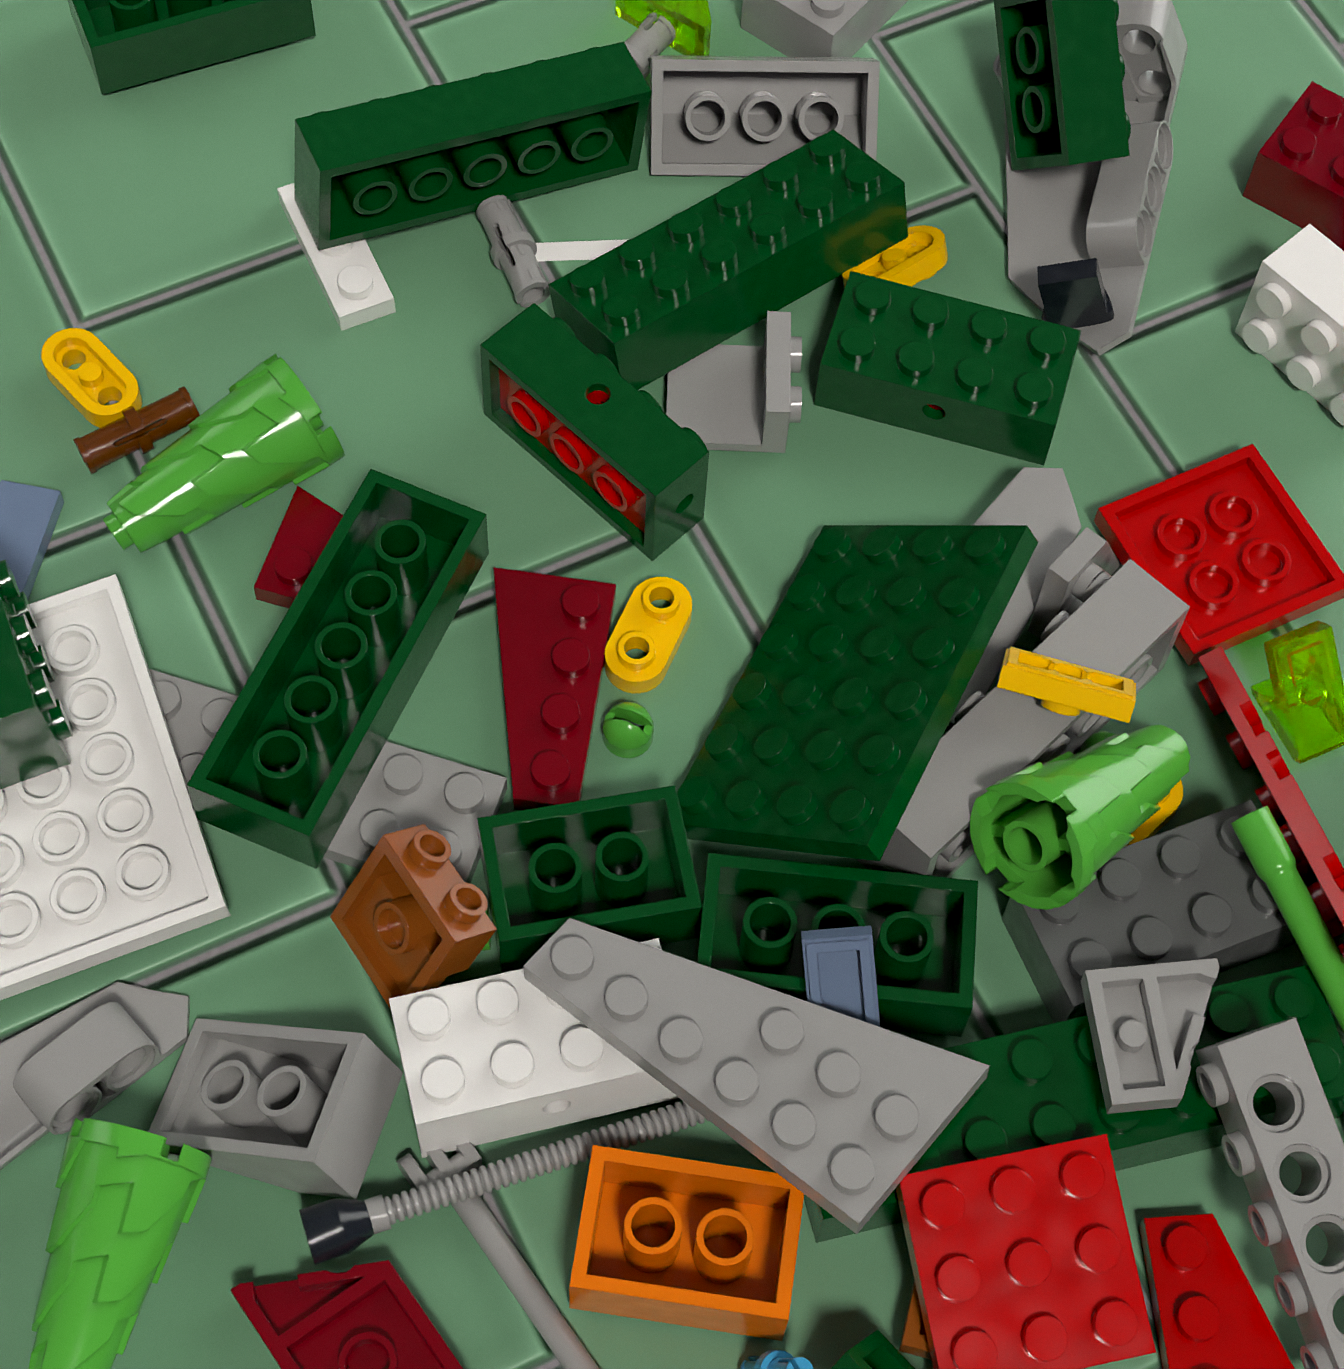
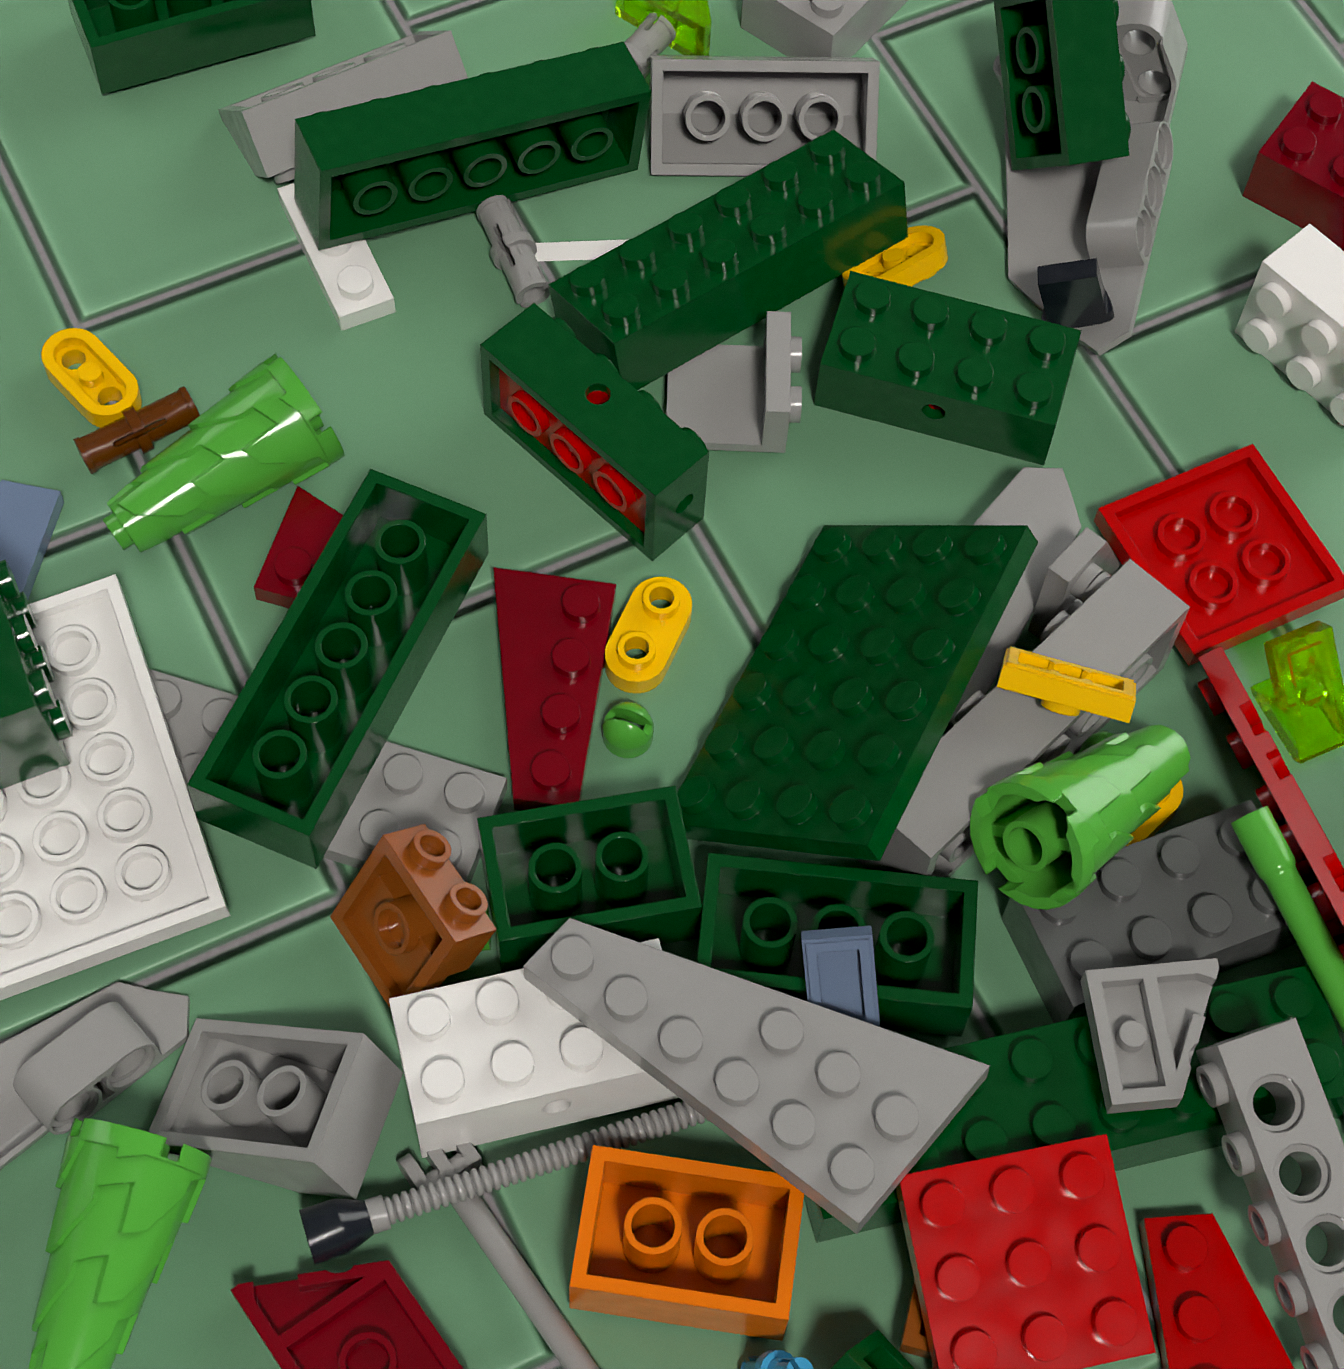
none -> light grey slope [218,30,468,184]

